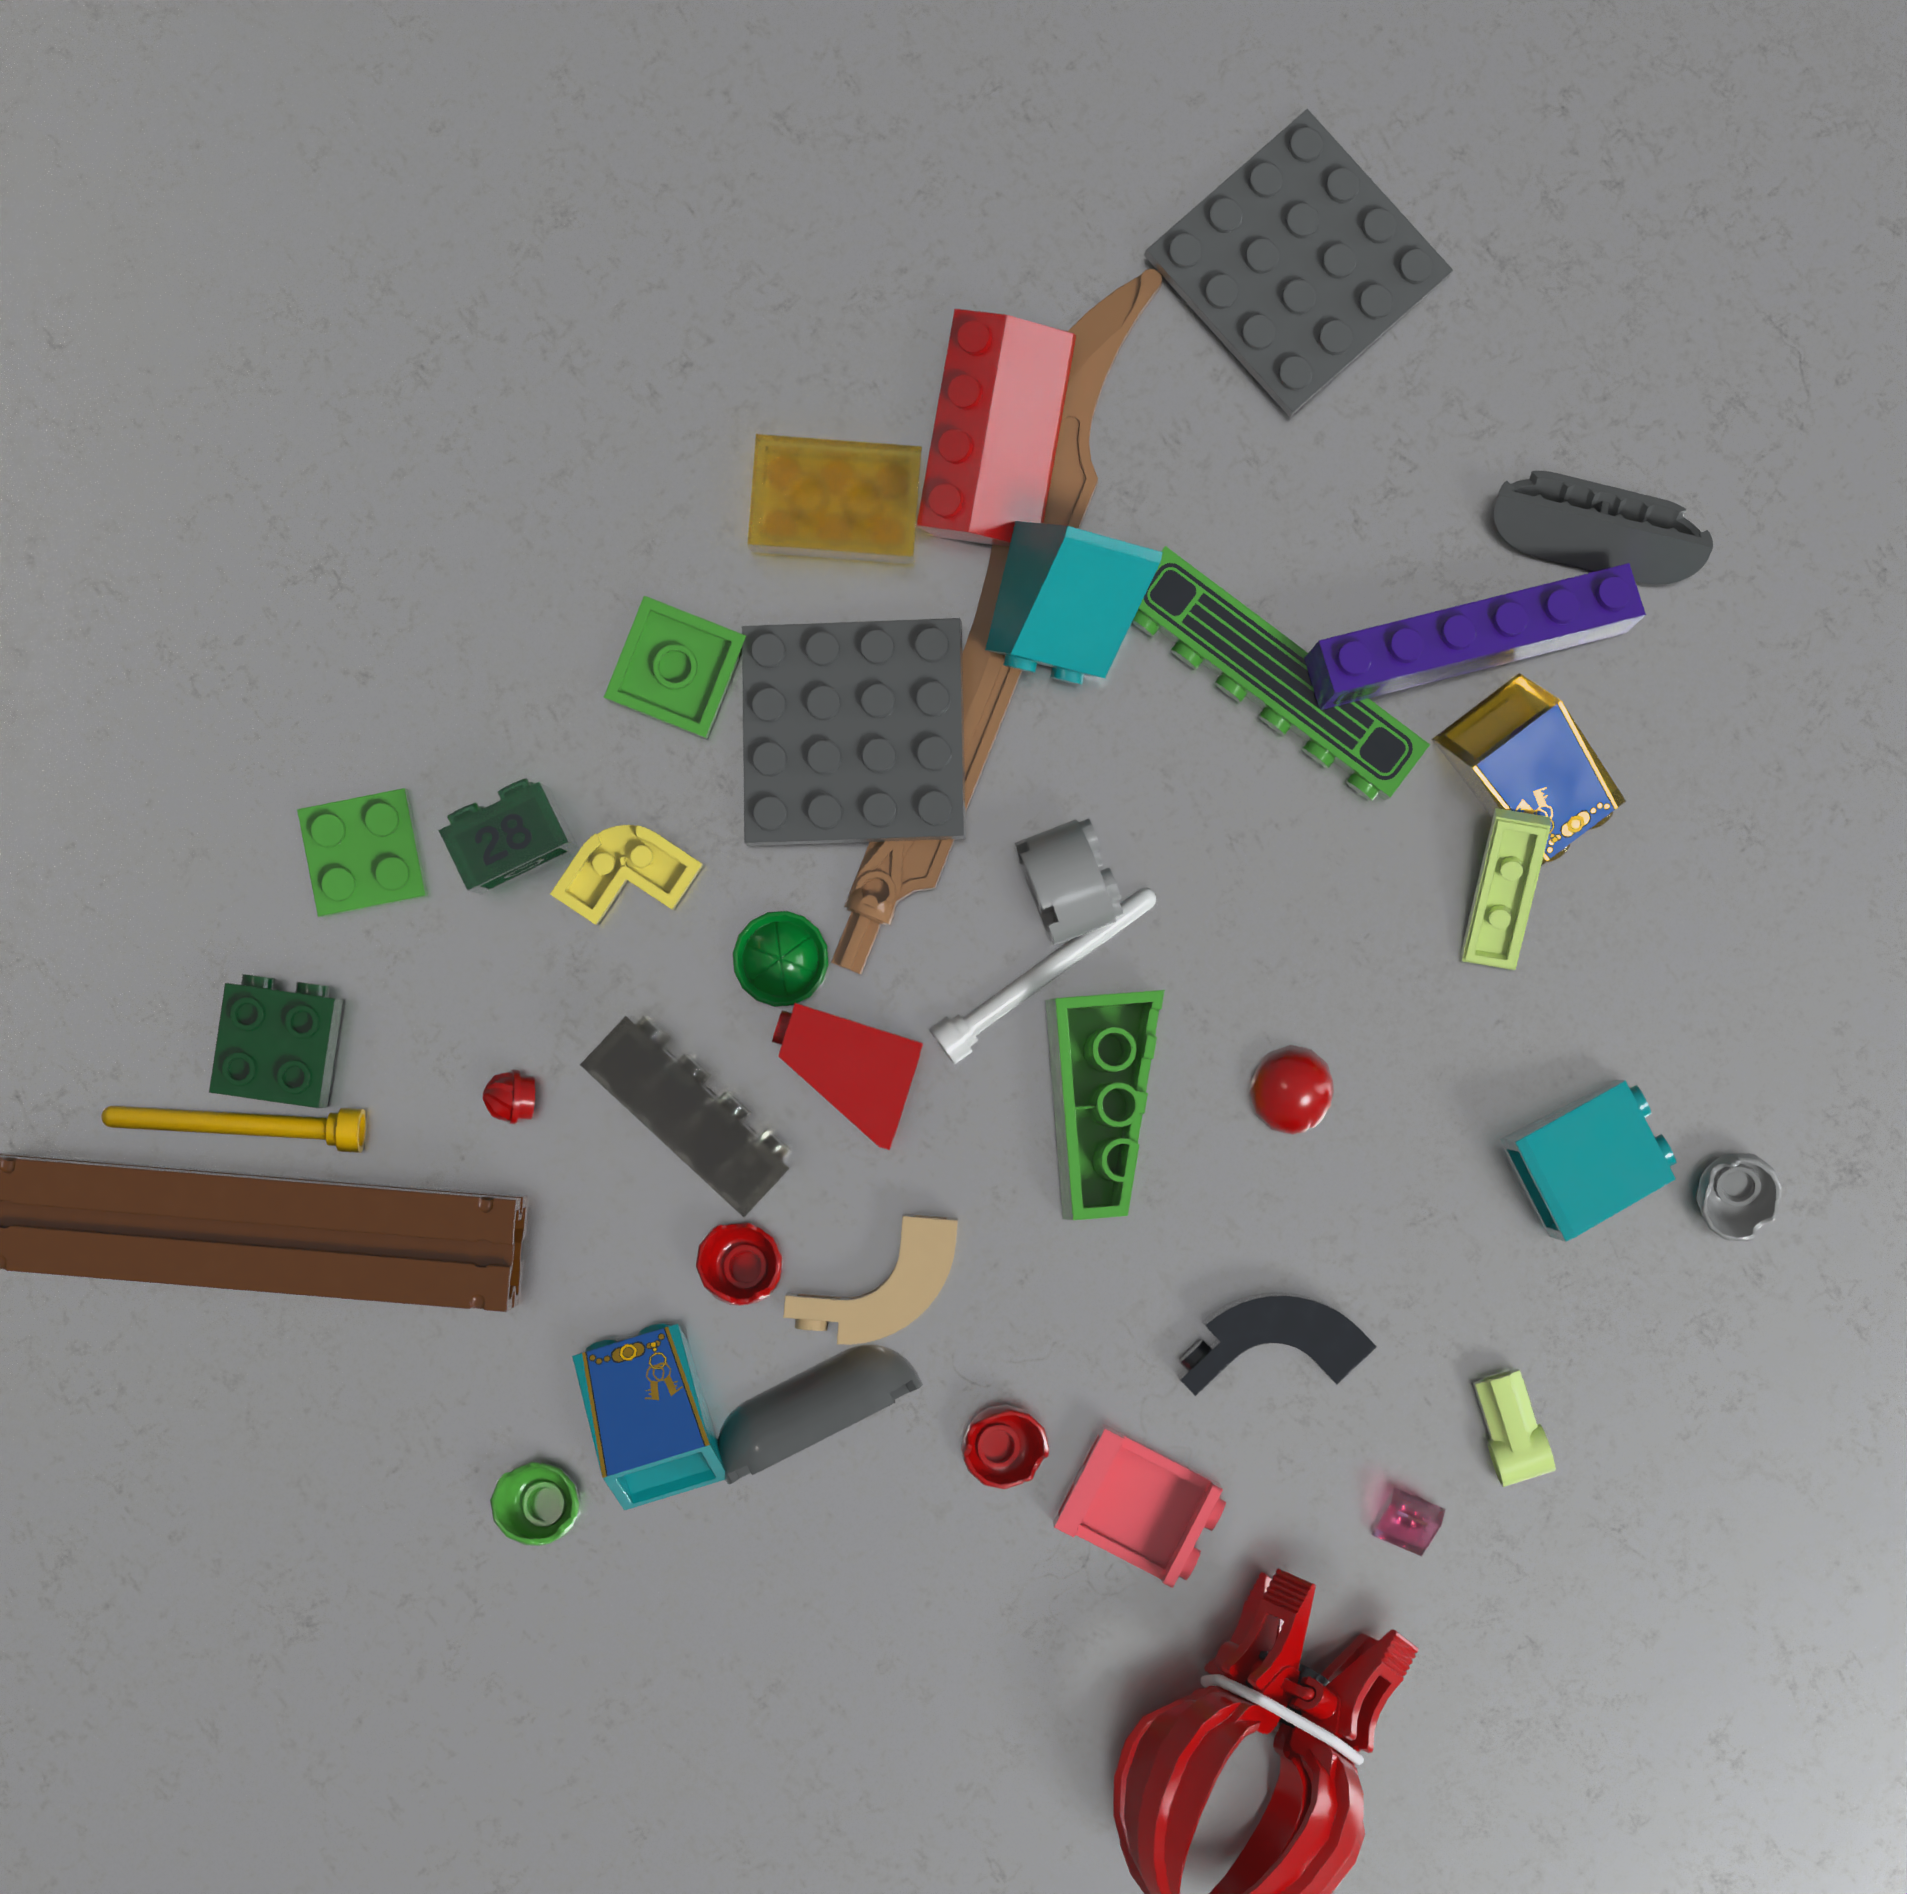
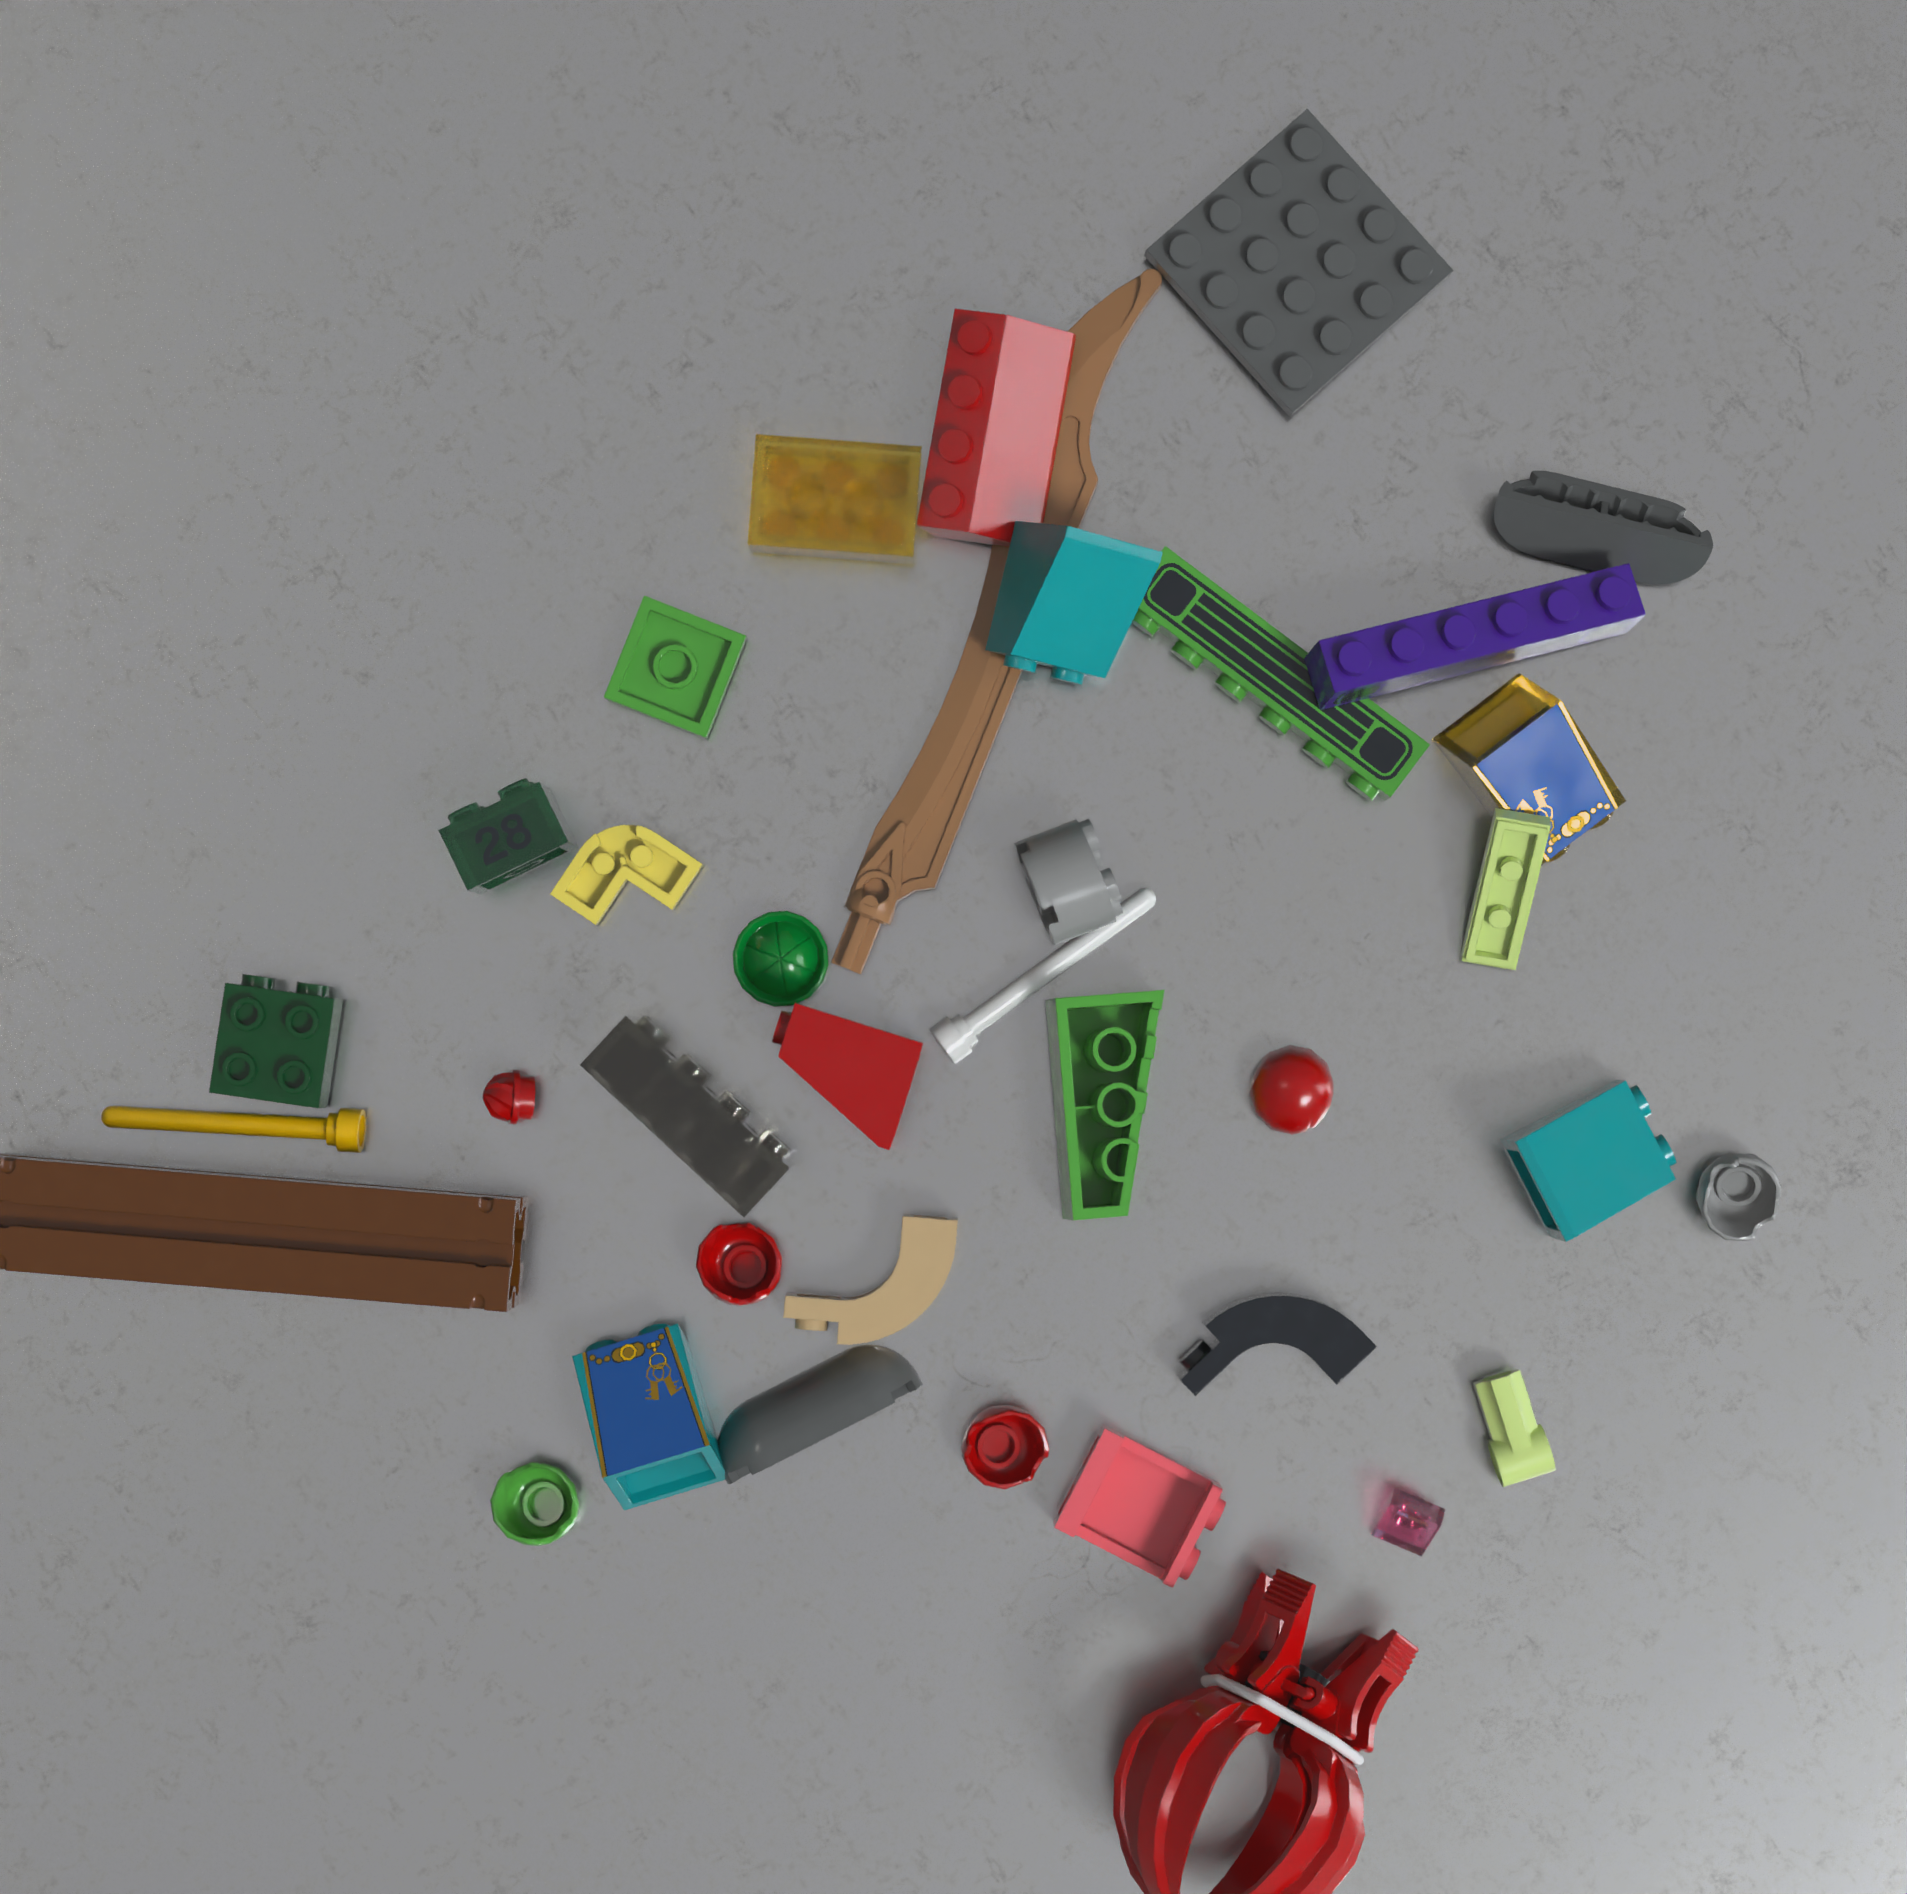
bright green plate [297,788,428,917] -> none
dark grey plate [742,618,966,846] -> none

